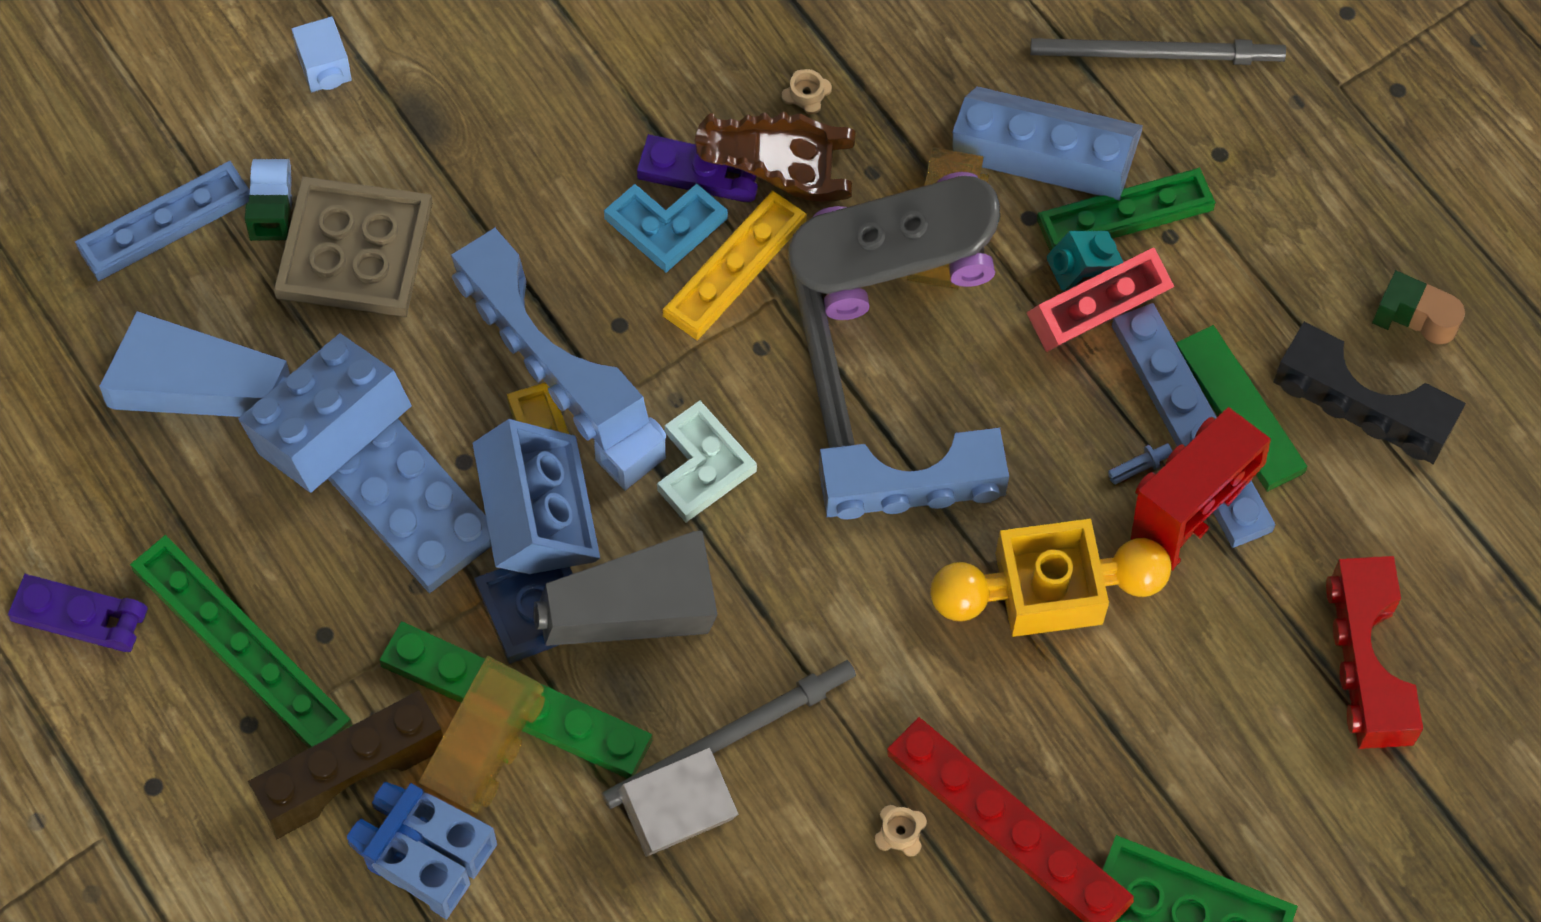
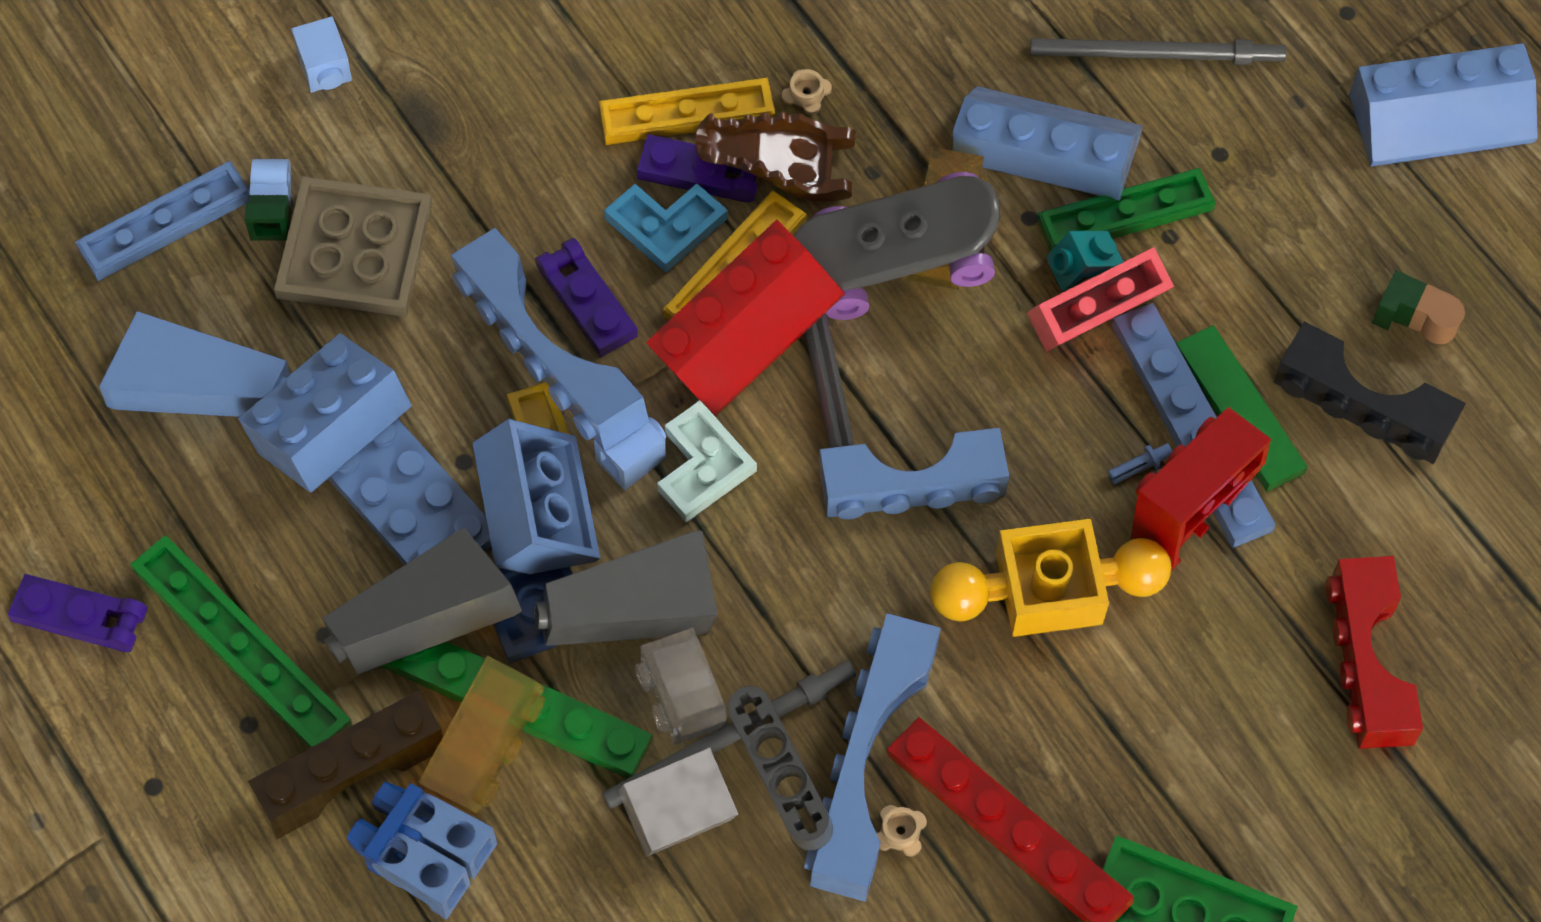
none -> dark grey slope [322,527,522,674]
none -> dark purple plate [535,237,638,358]
none -> yellow tile [599,78,775,145]
none -> clear brick [635,628,727,745]
none -> red slope [646,219,845,417]
none -> dark grey beam [728,686,833,850]
none -> medium blue arch [804,613,941,902]
none -> medium blue slope [1349,43,1538,167]

